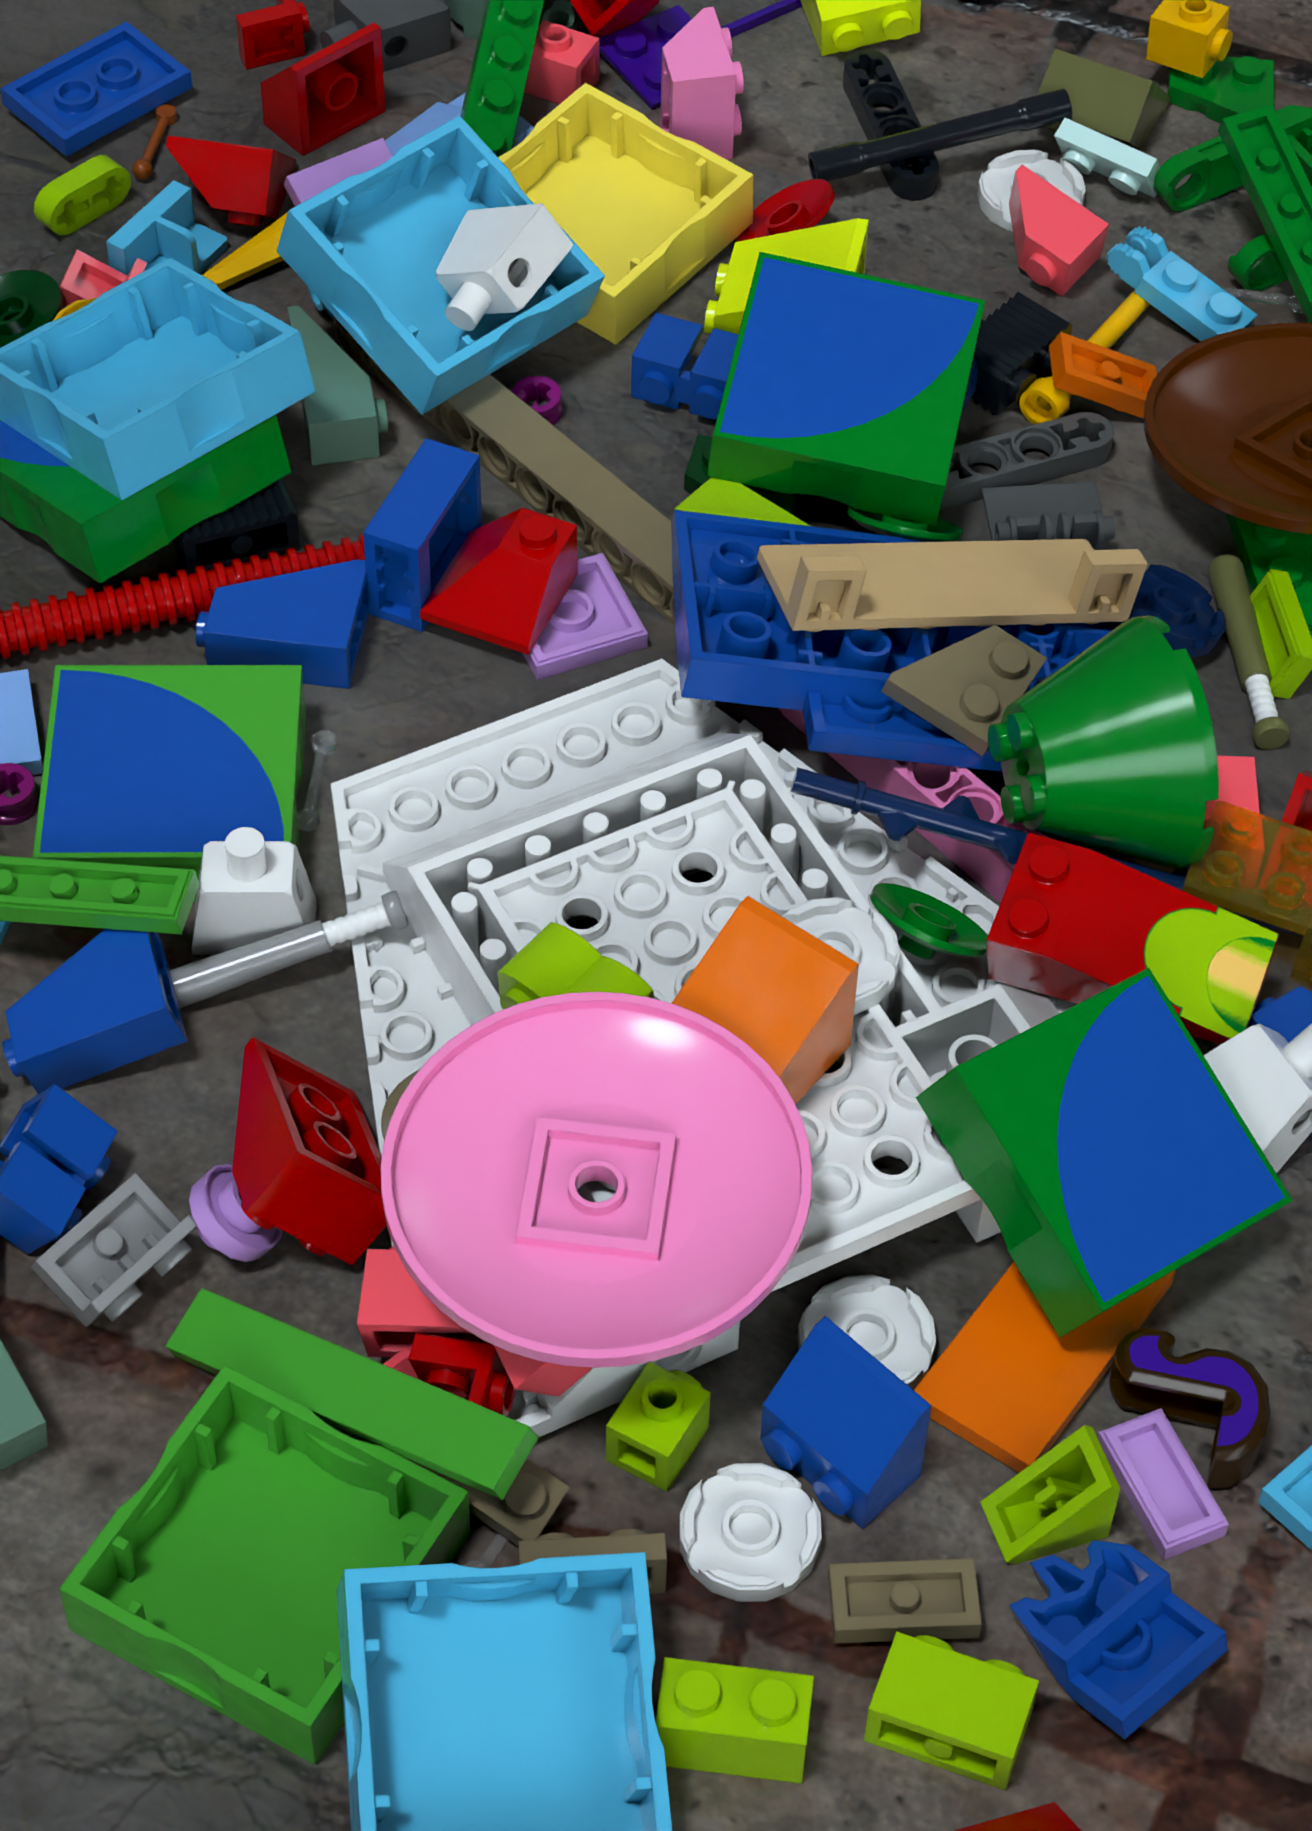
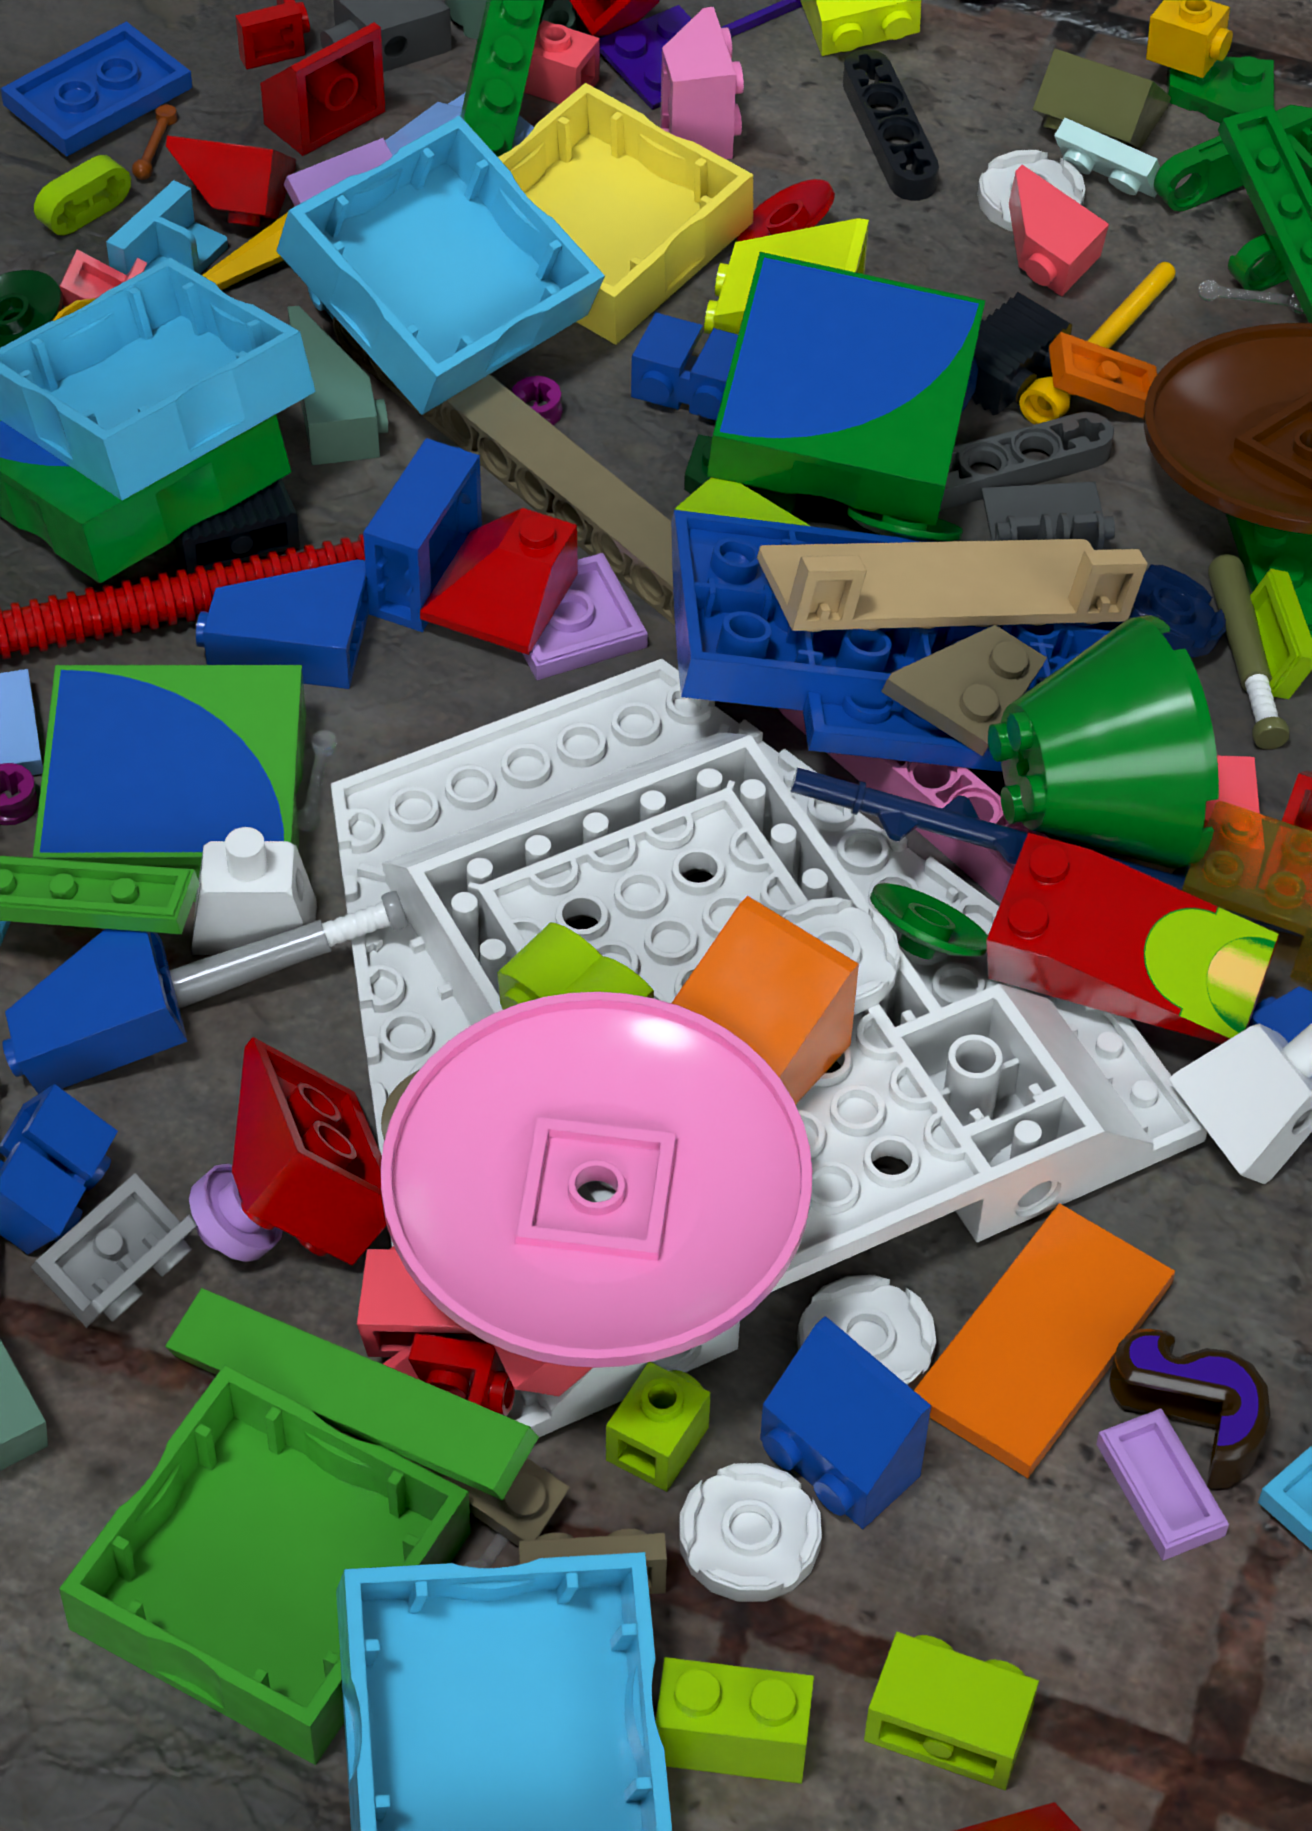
white torso [436,203,574,331] -> none
black piece [808,88,1072,182] -> none
dark tan plate [828,1558,982,1644] -> none
tile [915,968,1293,1338] -> none
lime slope [980,1425,1121,1565] -> none
blue plate [1010,1540,1228,1740] -> none
medium azure hinge [1106,226,1258,341] -> none

